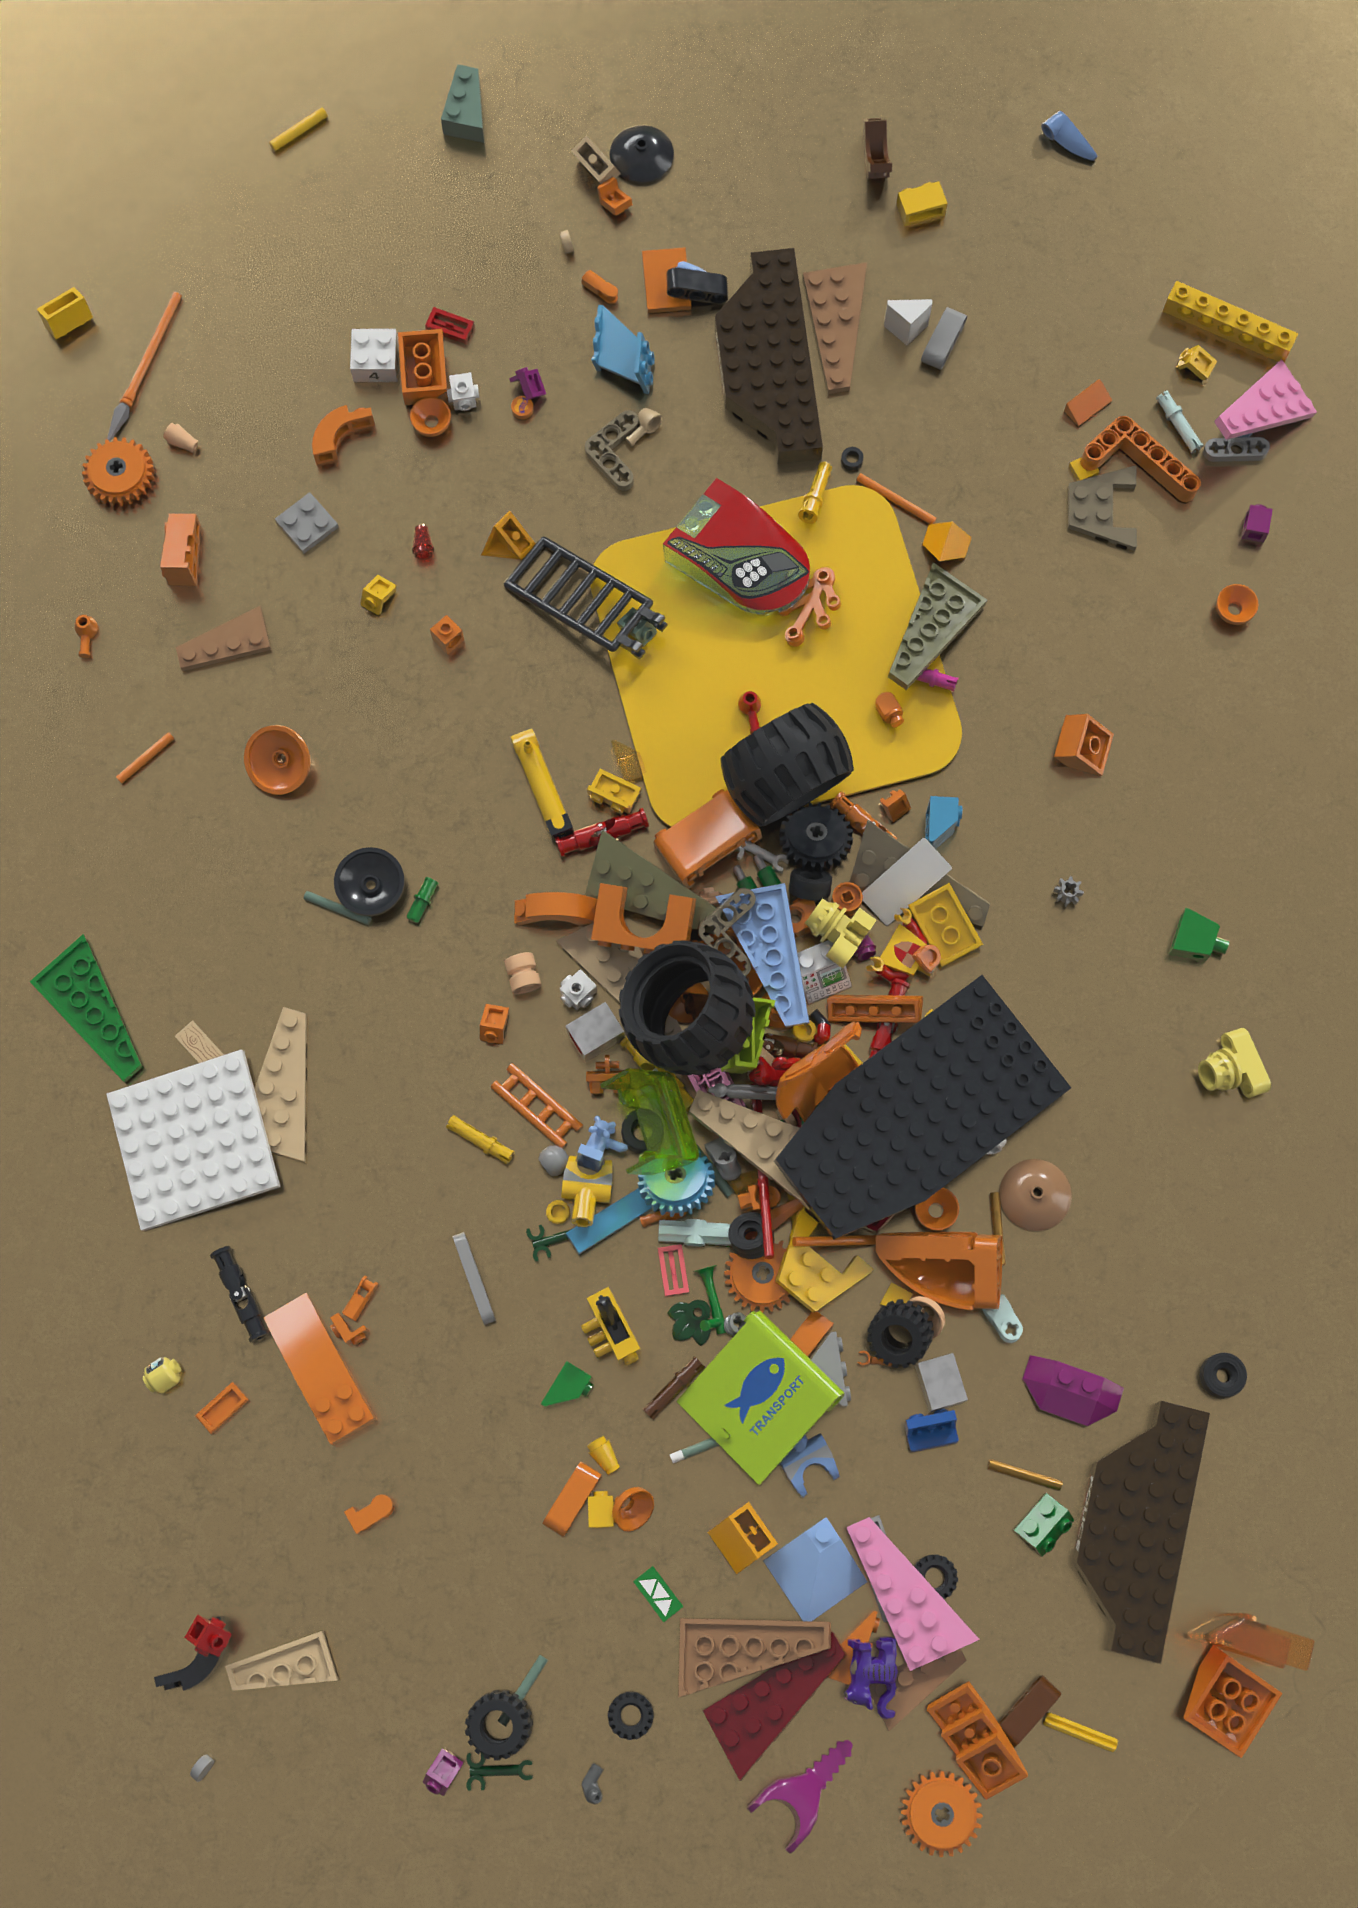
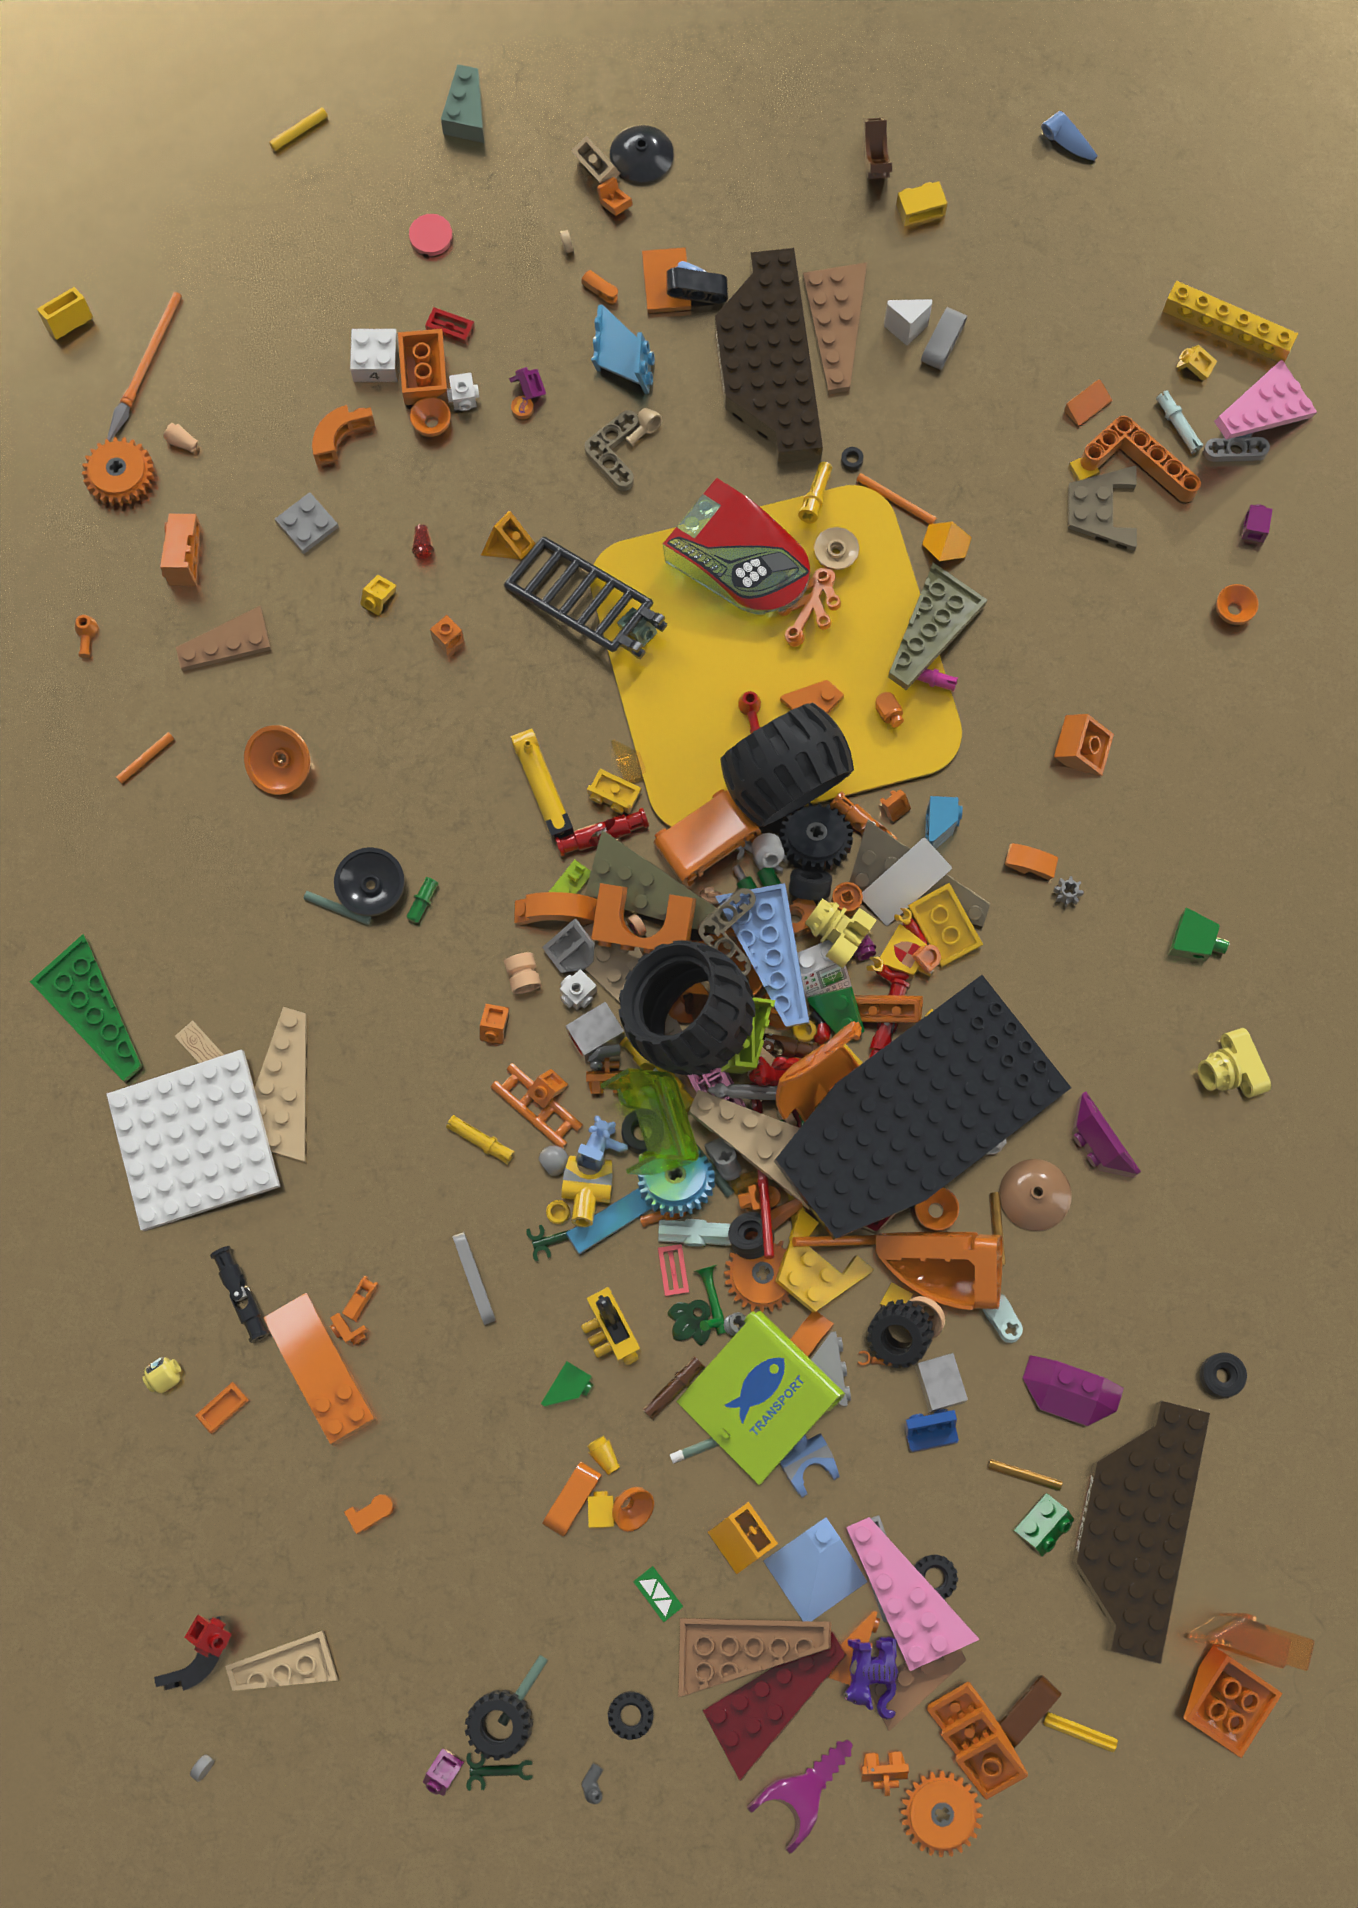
none -> coral tile [409,214,453,256]
none -> orange bracket [527,1069,569,1108]
none -> light grey slope [542,919,595,973]
none -> lime plate [549,859,591,894]
none -> dark grey arm [588,1044,621,1071]
none -> light nougat tile [626,914,647,937]
none -> white head [752,833,784,868]
none -> orange wing [780,680,844,714]
none -> green wing [807,986,865,1034]
none -> tan dish [814,527,859,570]
none -> orange hips [861,1751,909,1796]
none -> orange slope [1005,843,1058,880]
none -> magenta wedge [1073,1092,1141,1178]

